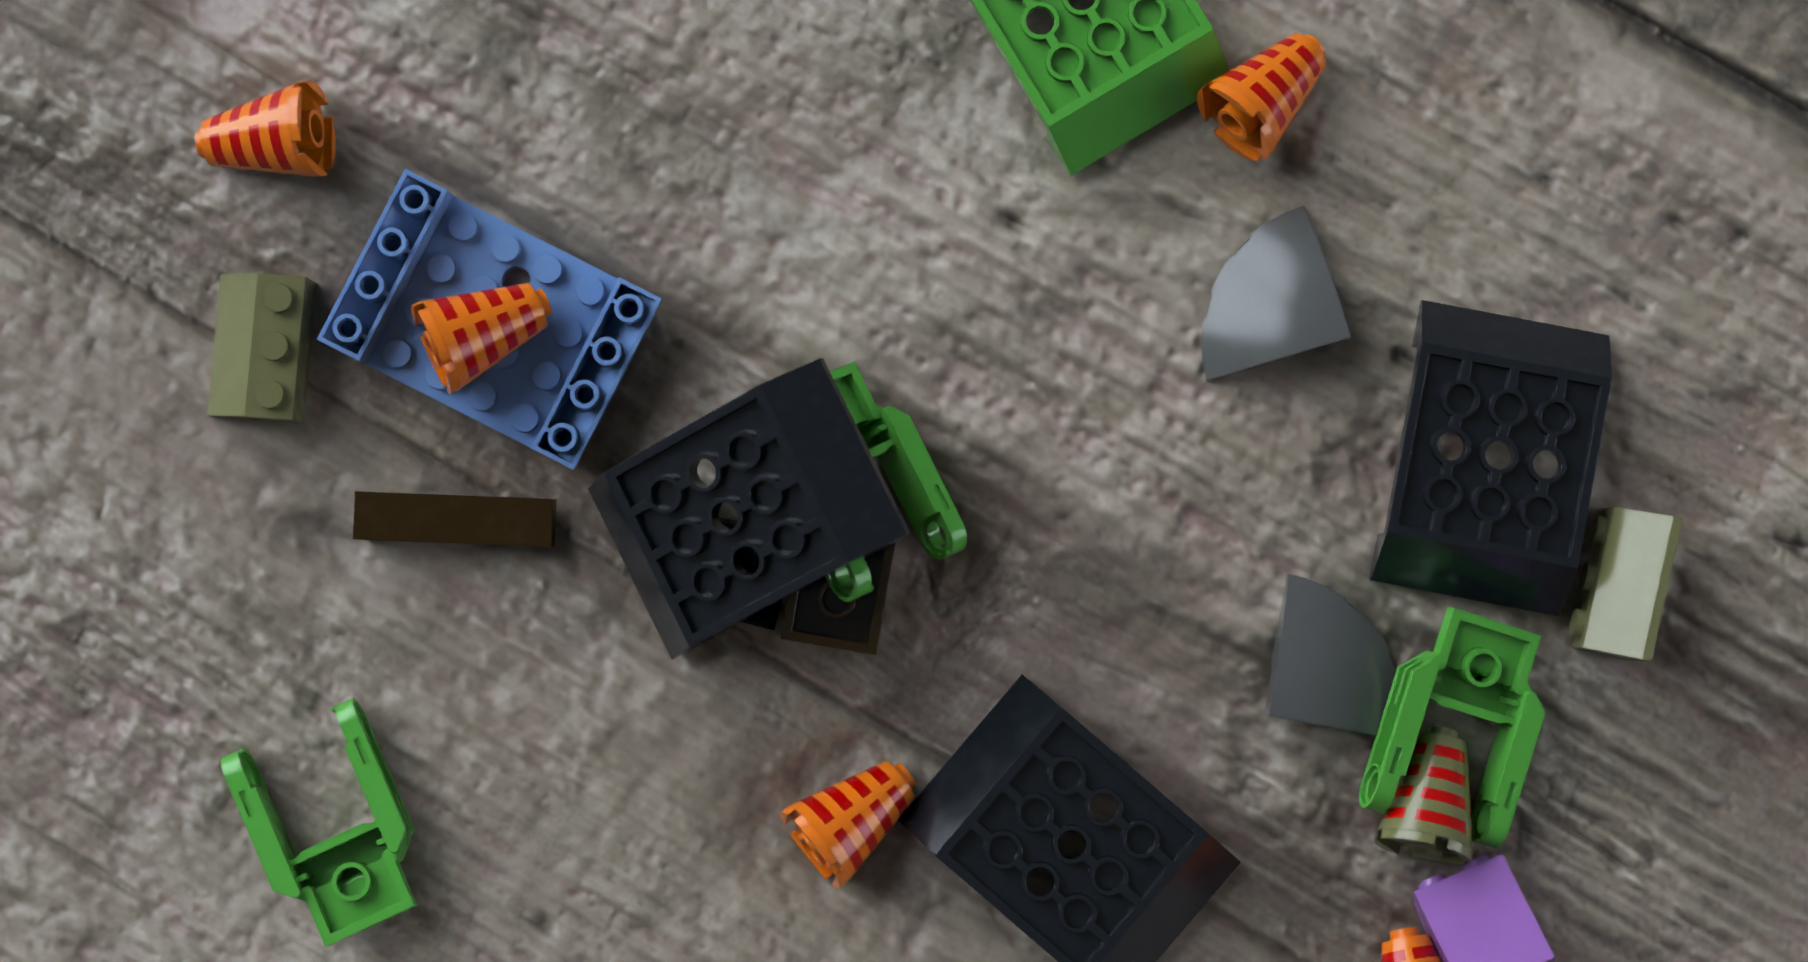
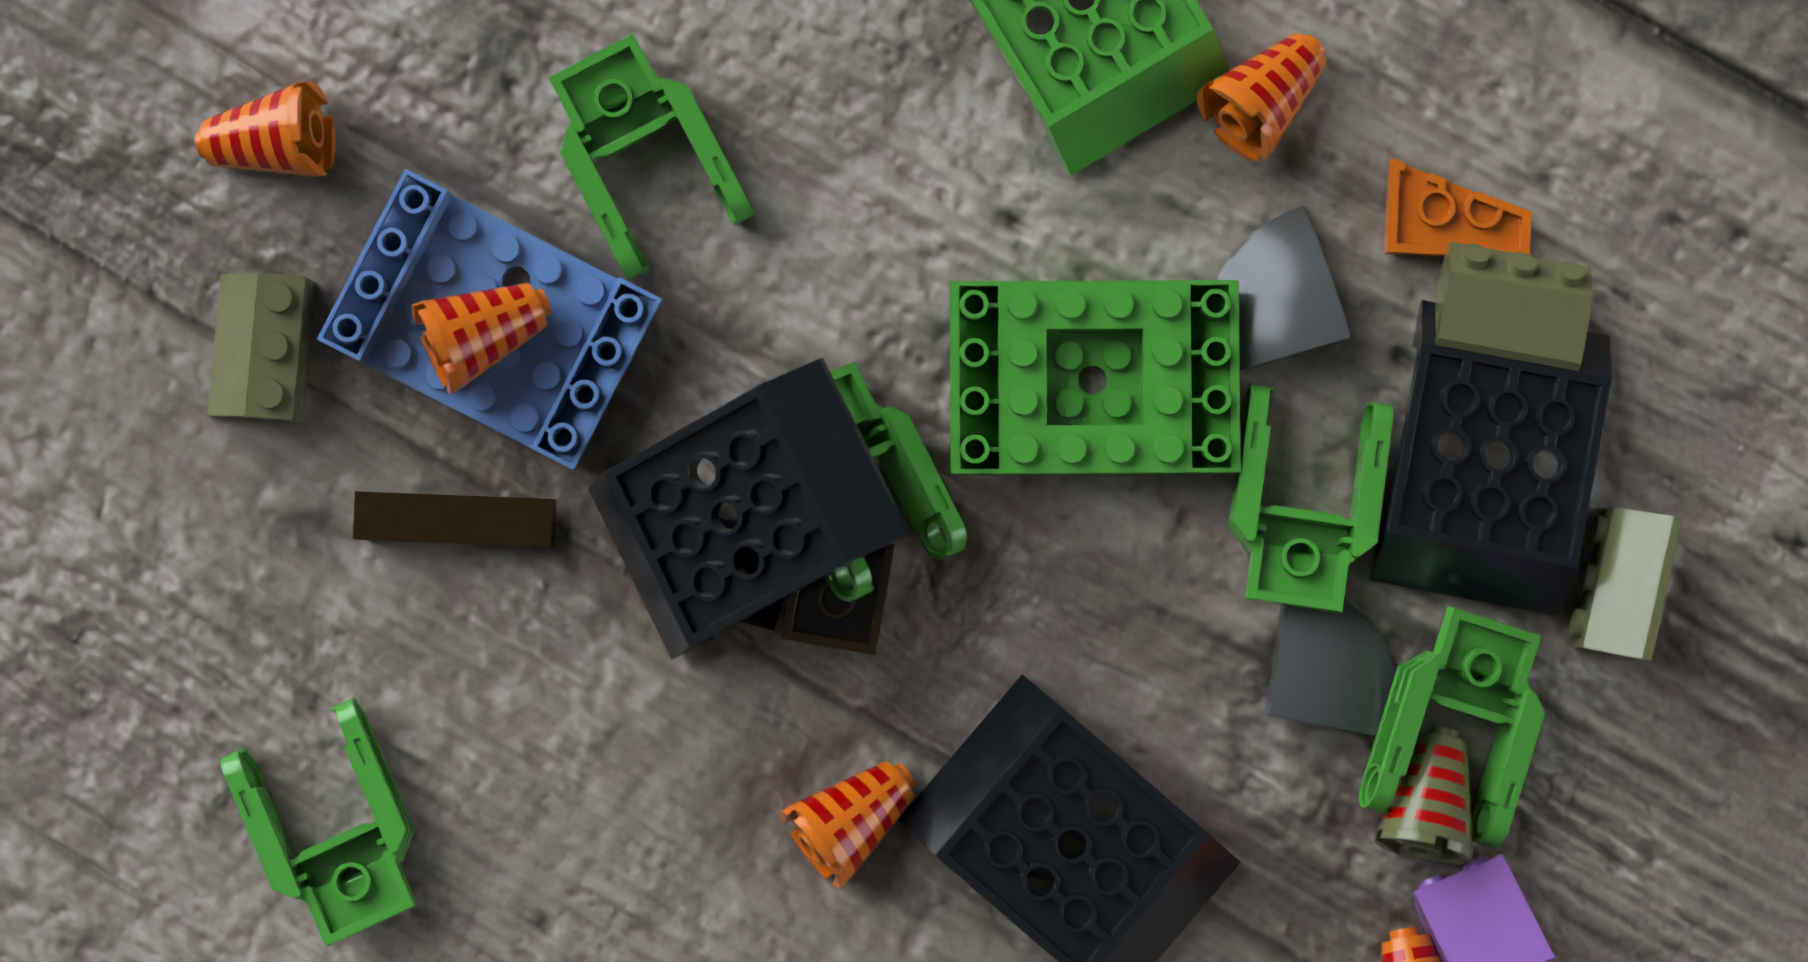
none -> bright green plate [548,34,755,281]
none -> bright green slope [950,280,1241,476]
none -> bright green plate [1228,384,1394,614]
none -> orange wing [1384,157,1532,257]
none -> olive slope [1435,242,1593,371]

